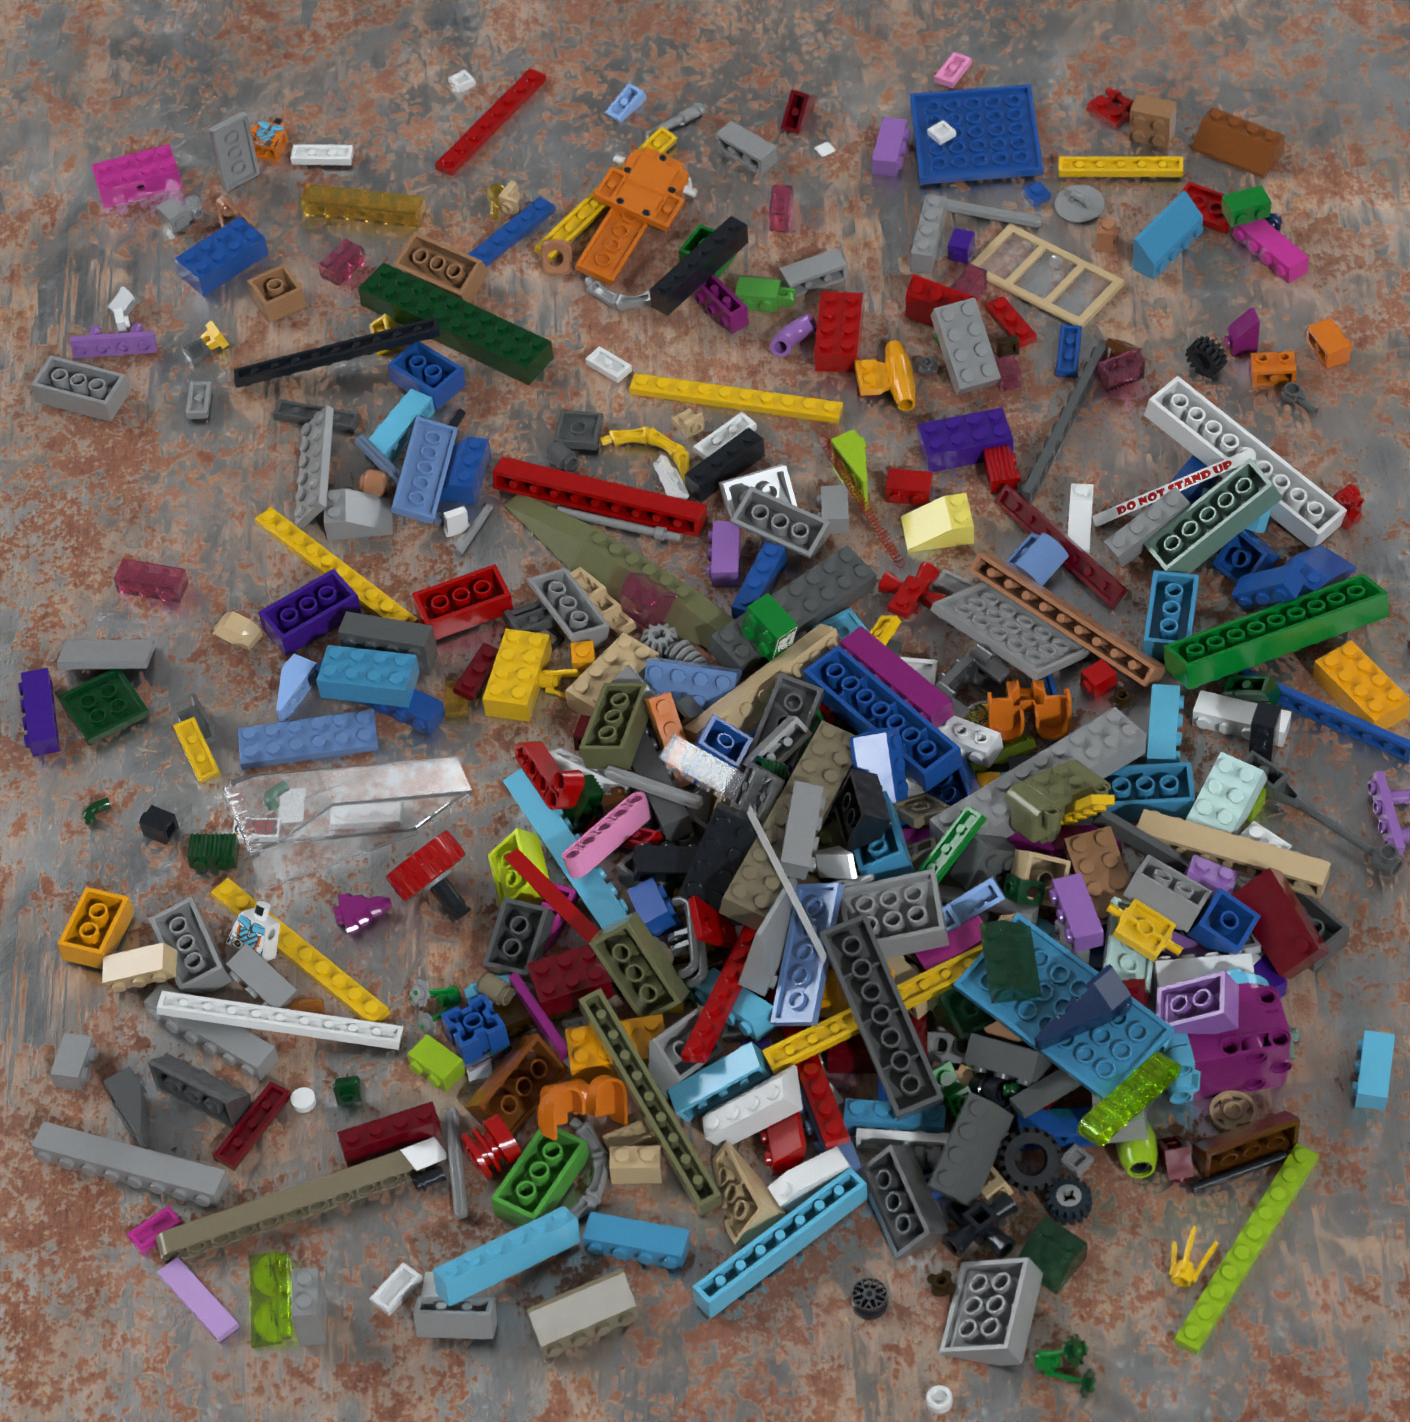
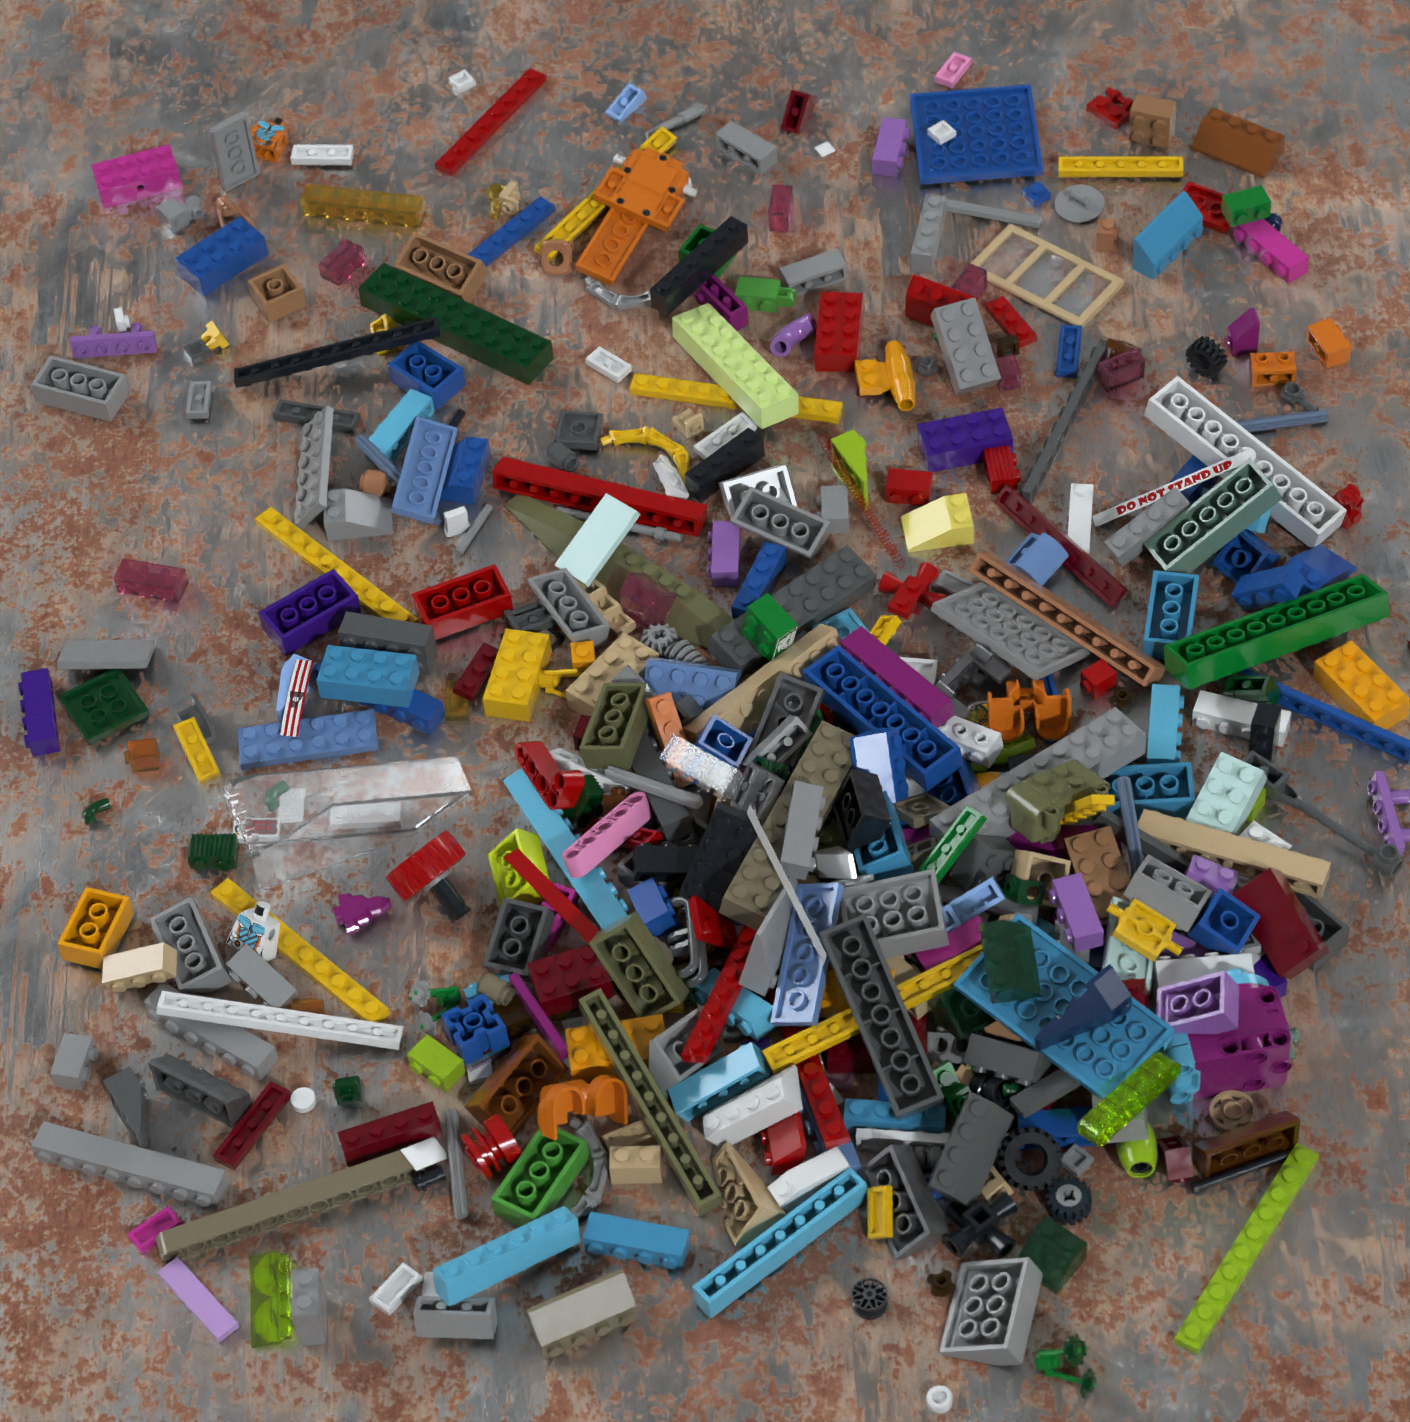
tile [108,286,144,315] -> none
black brick [139,805,179,845] -> none
tan slope [213,611,263,651] -> none
dark purple brick [948,228,975,264] -> none
yellow plant [1168,1226,1218,1287] -> none
medium azure brick [1351,1030,1395,1111] -> none
none -> clear orange brick [124,738,160,773]
none -> sticker [280,659,314,737]
none -> light aqua tile [554,493,640,587]
none -> yellowish green brick [672,303,799,429]
none -> yellow tile [867,1185,893,1240]
none -> sand blue axle [1116,776,1144,878]
none -> sand blue axle [1235,409,1329,432]

